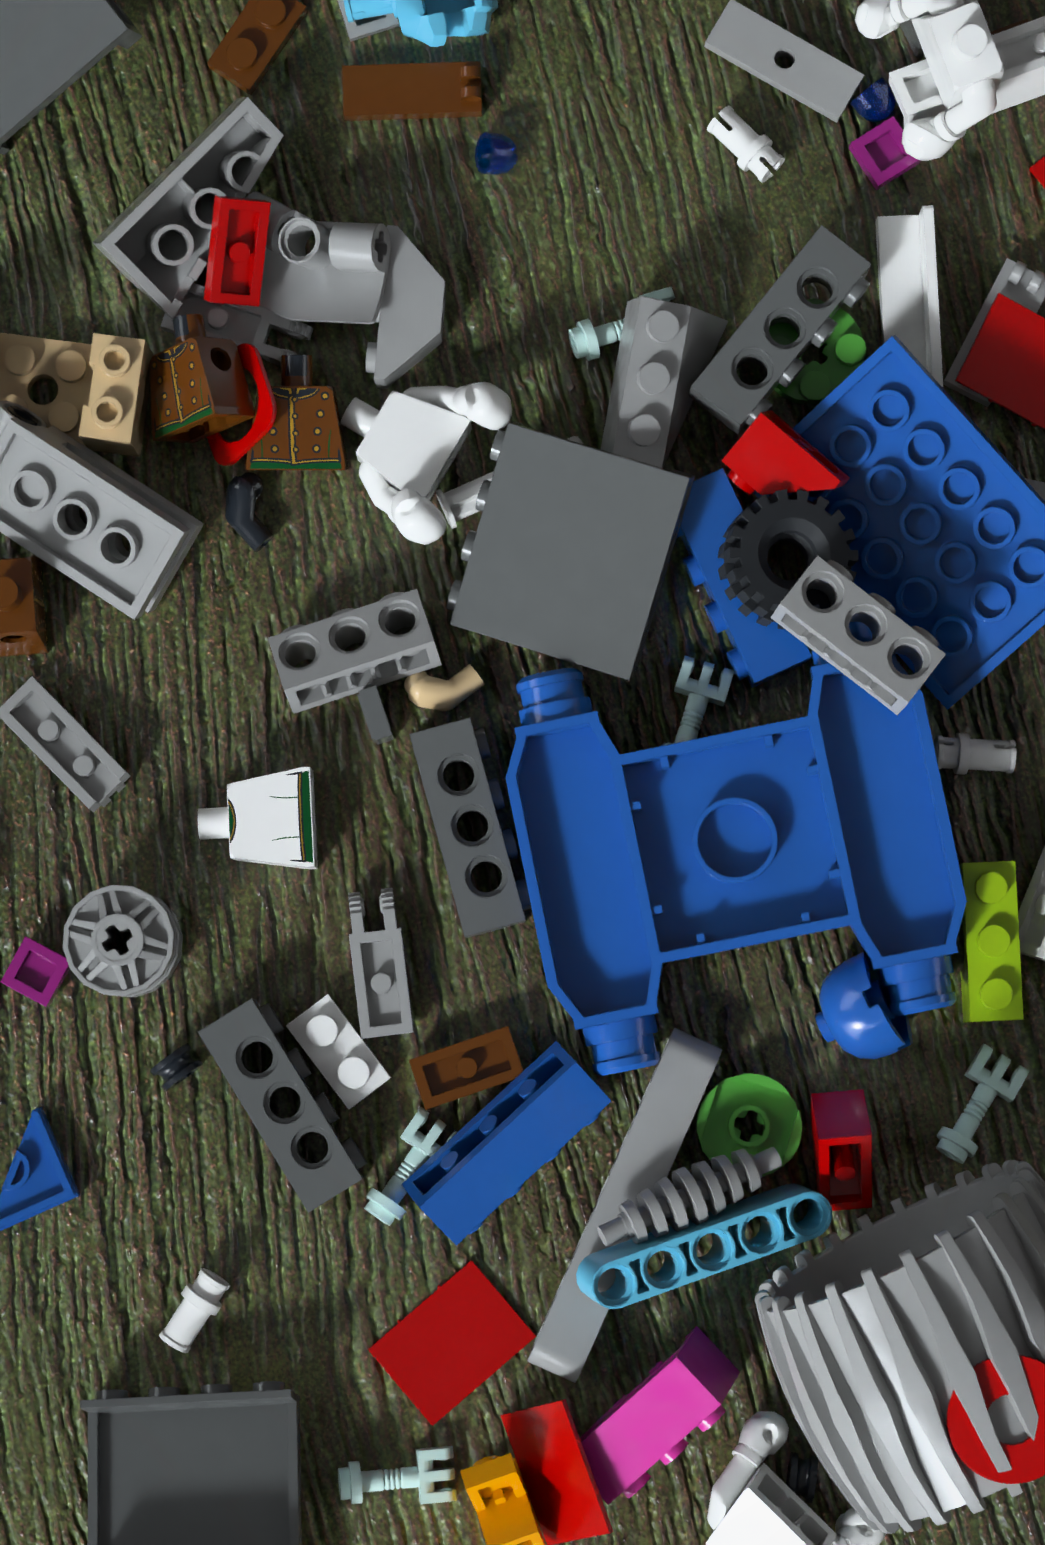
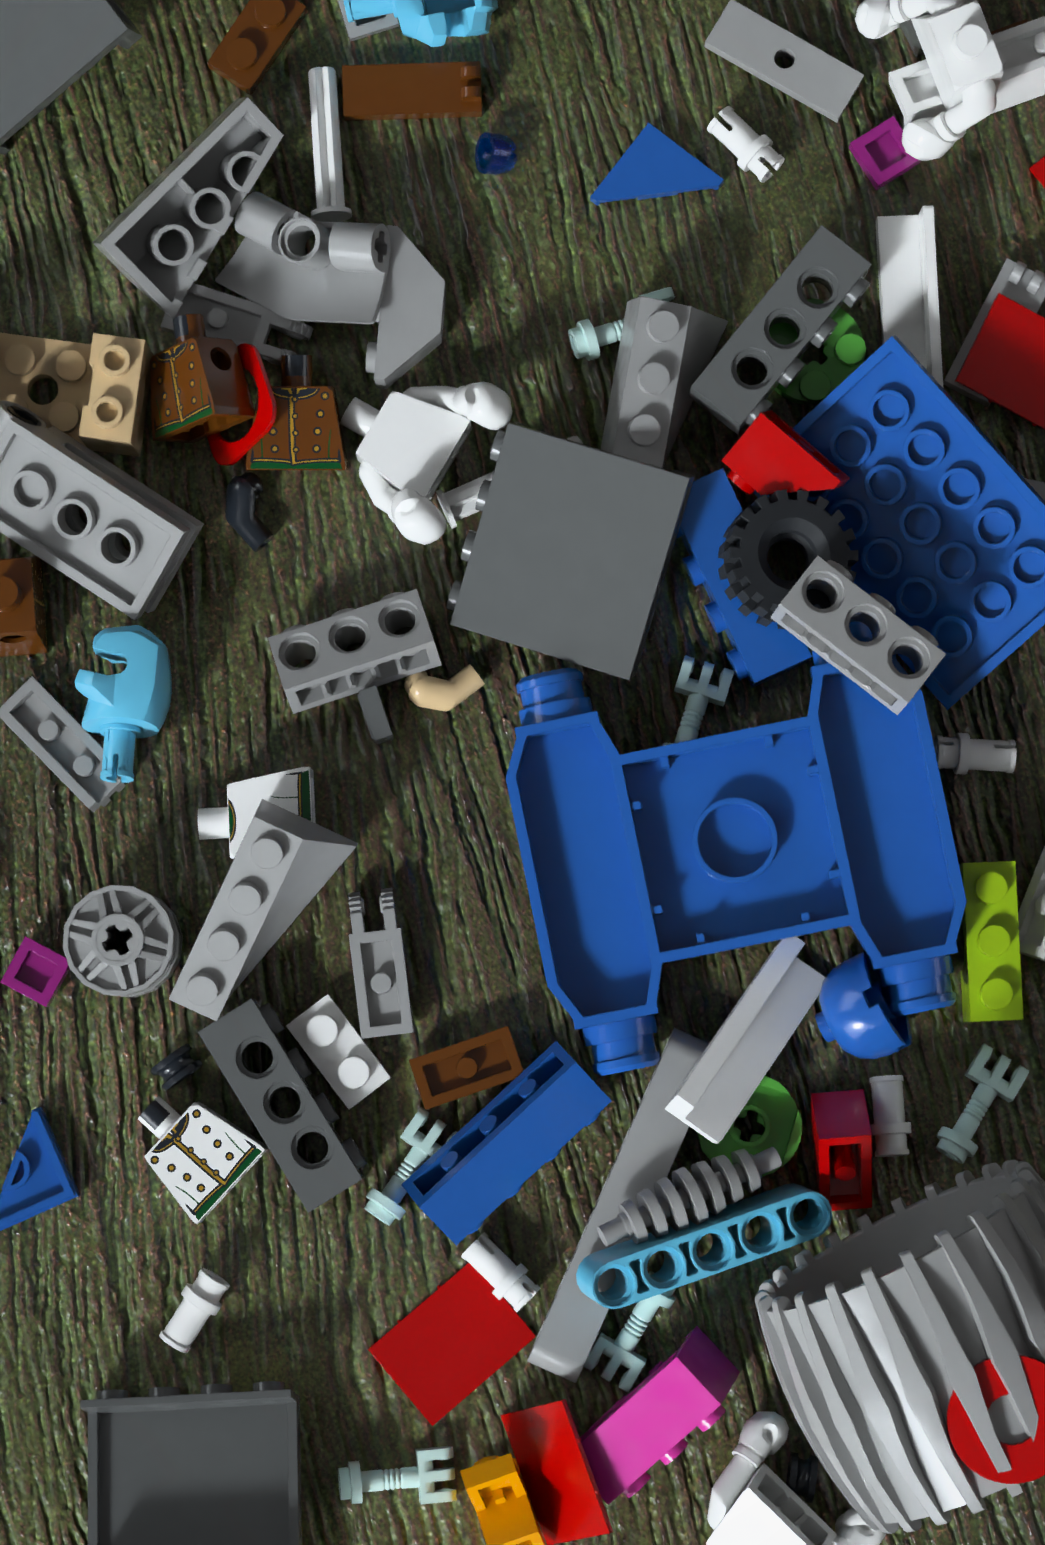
red plate [204,195,271,307] -> none
dark grey brick [409,718,532,938] -> none
clear blue hinge [850,77,895,122] -> none
none -> medium azure piece [74,625,172,783]
none -> white torso [138,1096,269,1224]
none -> light grey wedge [169,799,358,1021]
none -> white axle [308,66,352,222]
none -> white pin [461,1232,541,1312]
none -> light aqua hinge [584,1271,676,1392]
none -> blue tile [590,122,724,205]
none -> white panel [665,937,826,1144]
none -> white pin [869,1075,911,1157]

